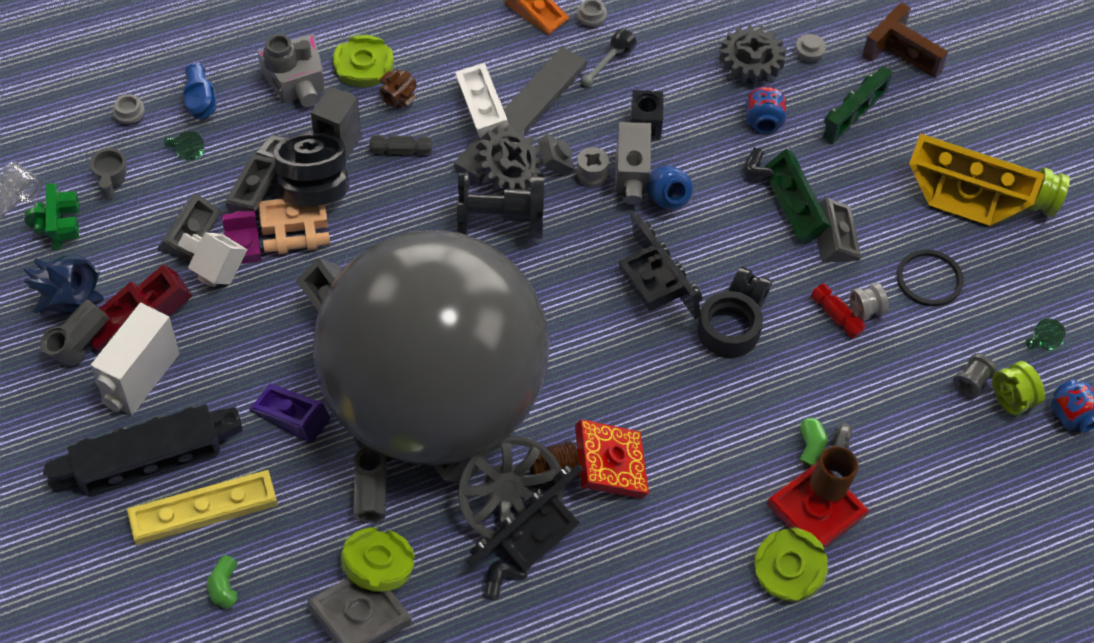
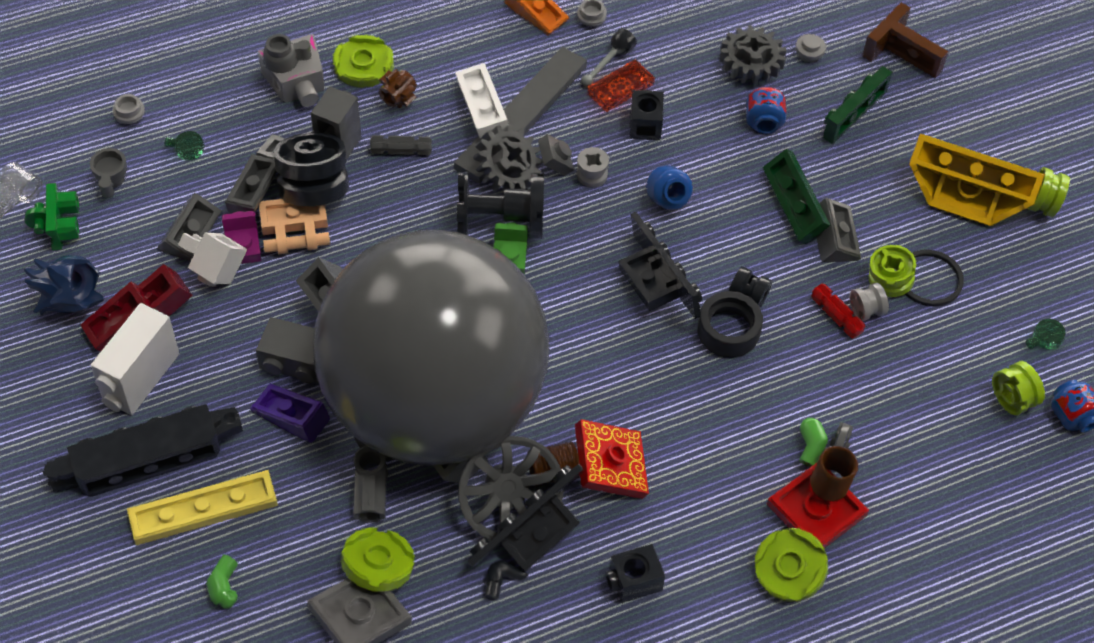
dark grey piece [40,298,110,367] -> none
blue arm [183,63,217,120] -> none
light grey torso [615,122,651,204] -> none
black animal [743,148,775,180] -> none
dark grey bush [953,353,998,399] -> none
none -> dark grey brick [256,317,319,384]
none -> bright green bracket [494,223,528,275]
none -> clear red tile [587,59,655,112]
none -> black brick [605,544,666,604]
none -> lime wheel [869,245,916,297]

